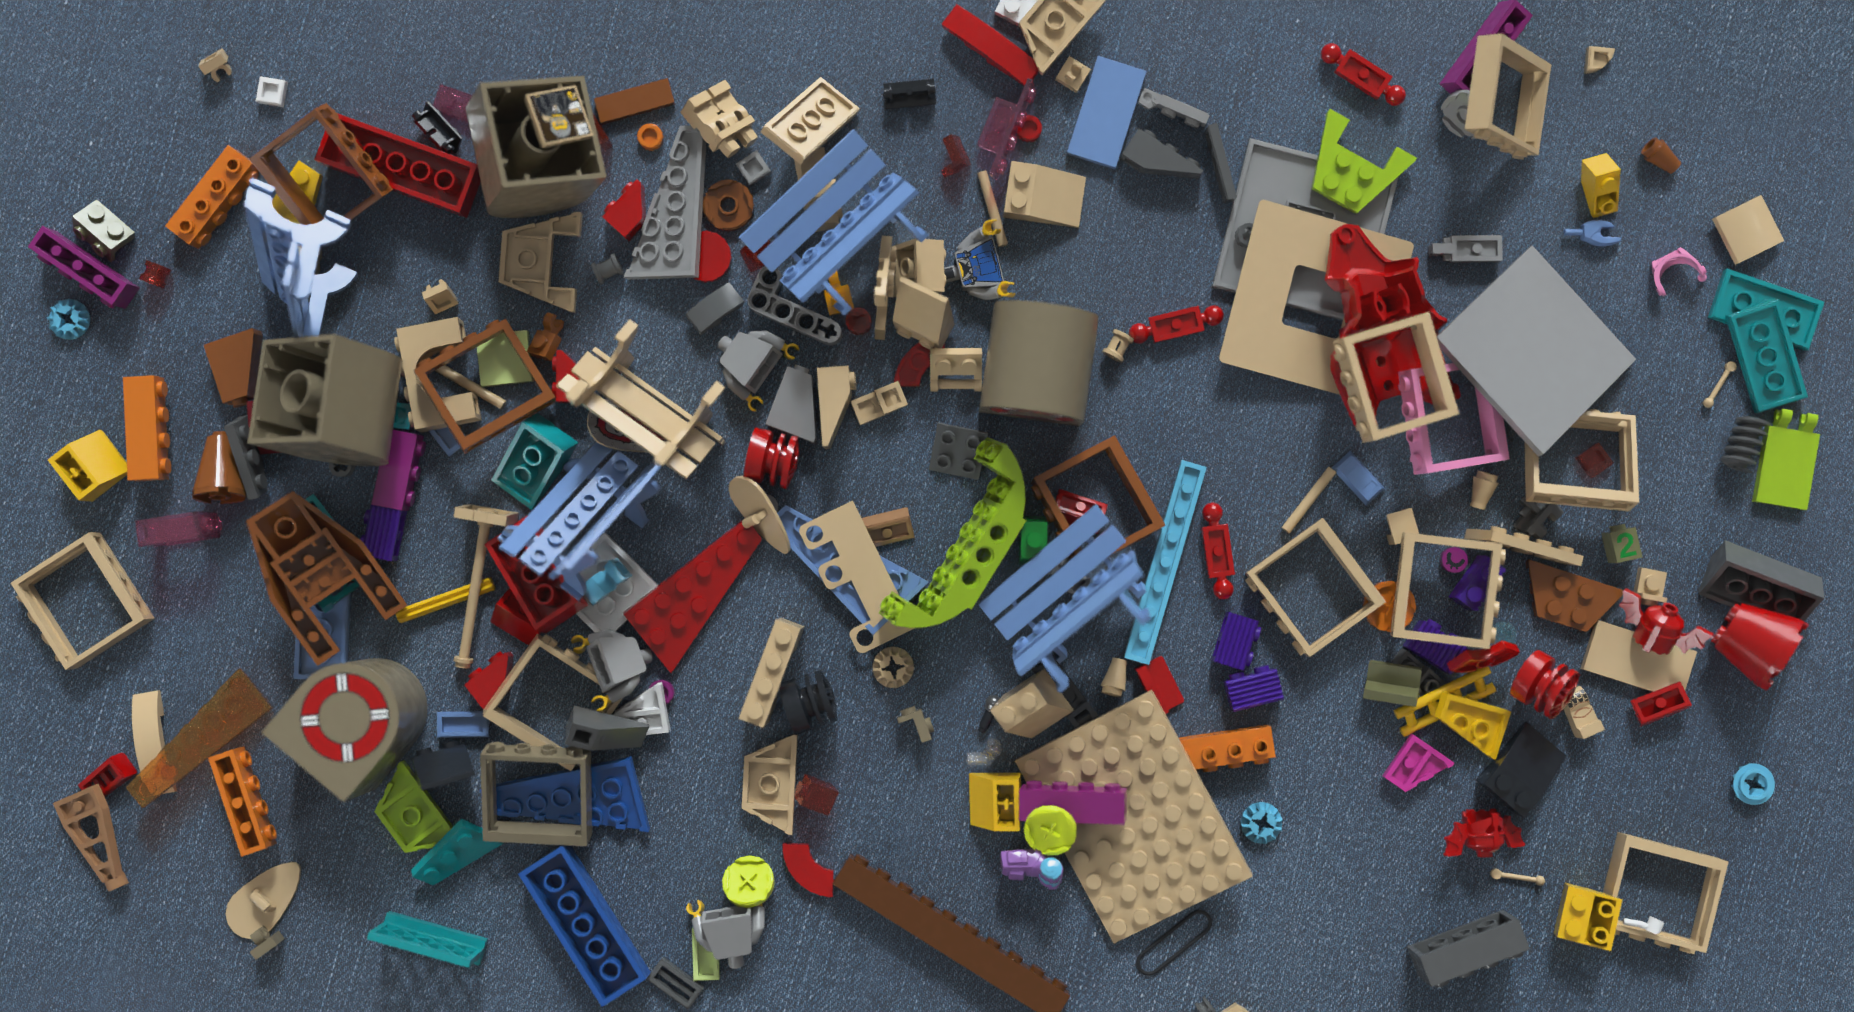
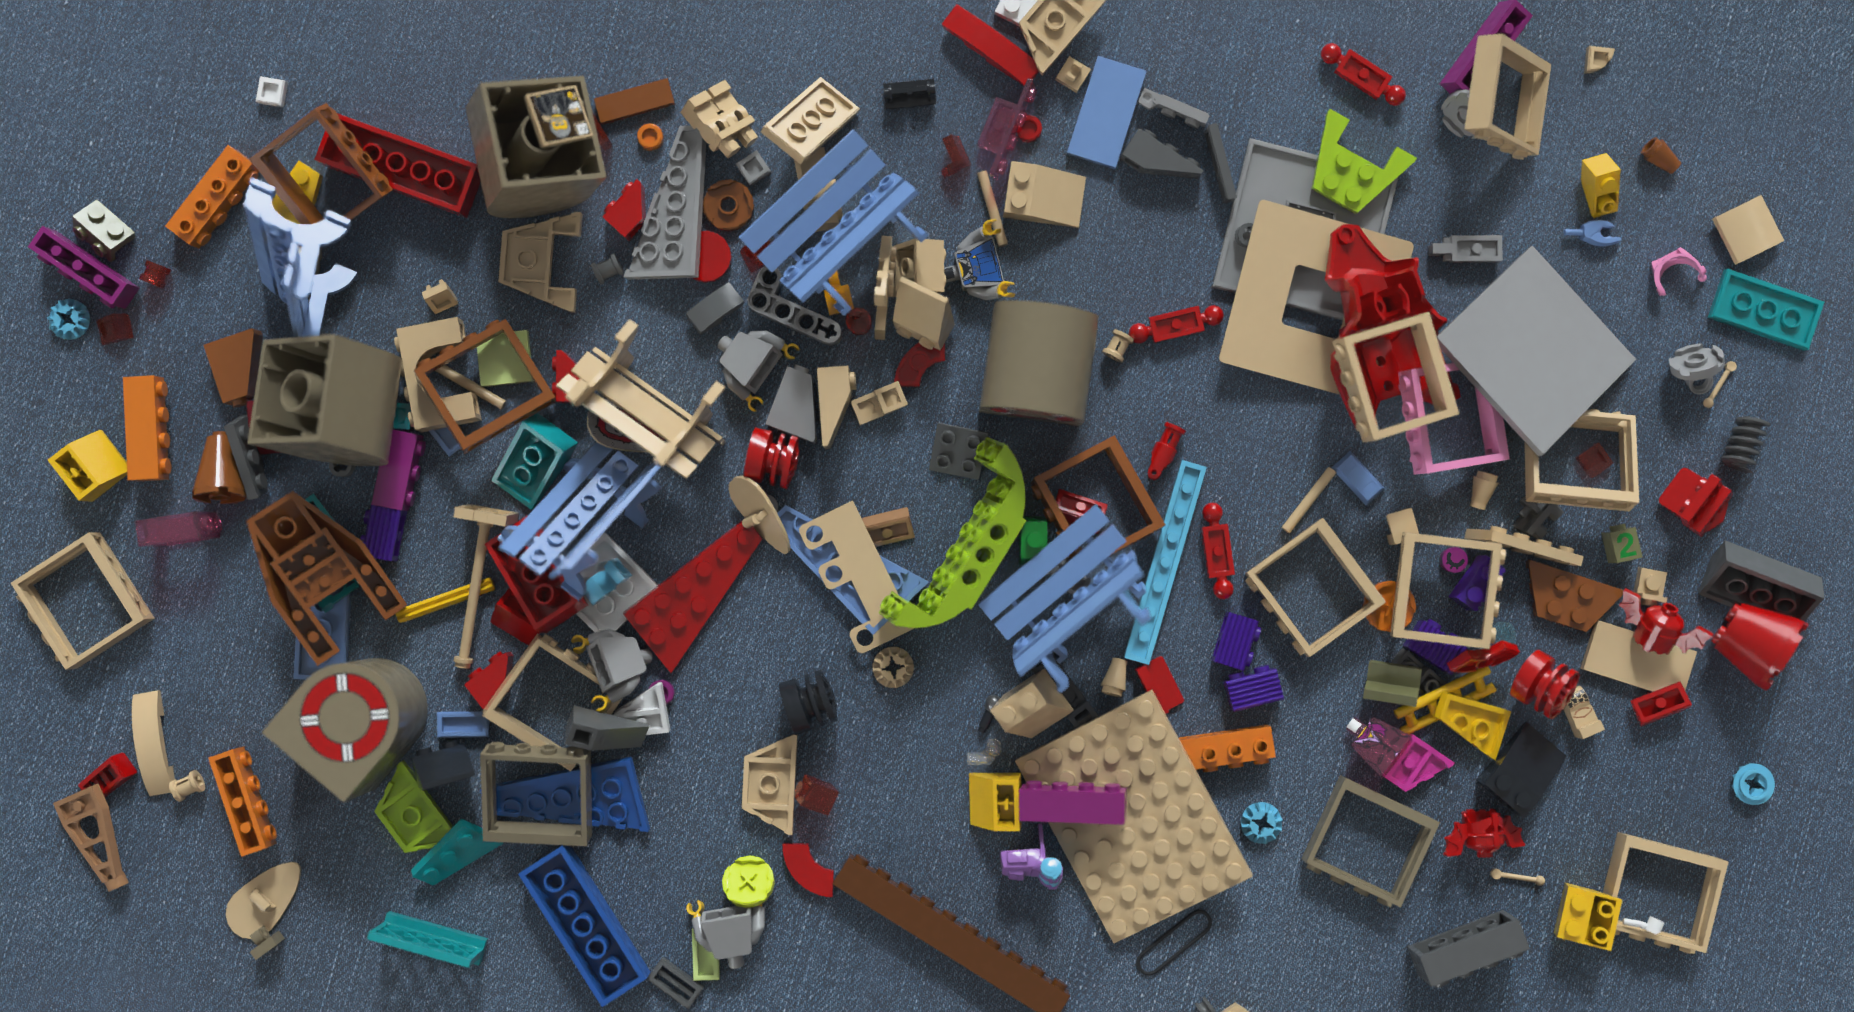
clear orange wing [126,668,273,808] -> none
tan tile [198,48,232,82] -> none
black hinge [412,101,463,154] -> none
clear pink plate [433,84,473,122] -> none
dark orange plate [527,313,564,361] -> none
tan arch [739,618,805,728] -> none
dark tan bracket [897,706,935,743] -> none
tan plate [930,348,982,392] -> none
neon yellow tile [1024,806,1077,855] -> none
teal tile [1725,299,1808,413] -> none
lime tile [1752,409,1820,510] -> none
none -> clear red slope [96,313,133,345]
none -> tan bush [169,770,205,802]
none -> red piece [1148,422,1186,480]
none -> dark tan window [1301,775,1440,908]
none -> clear pink torso [1346,717,1413,779]
none -> red piece [1659,468,1733,537]
none -> light grey tile [1669,344,1725,395]

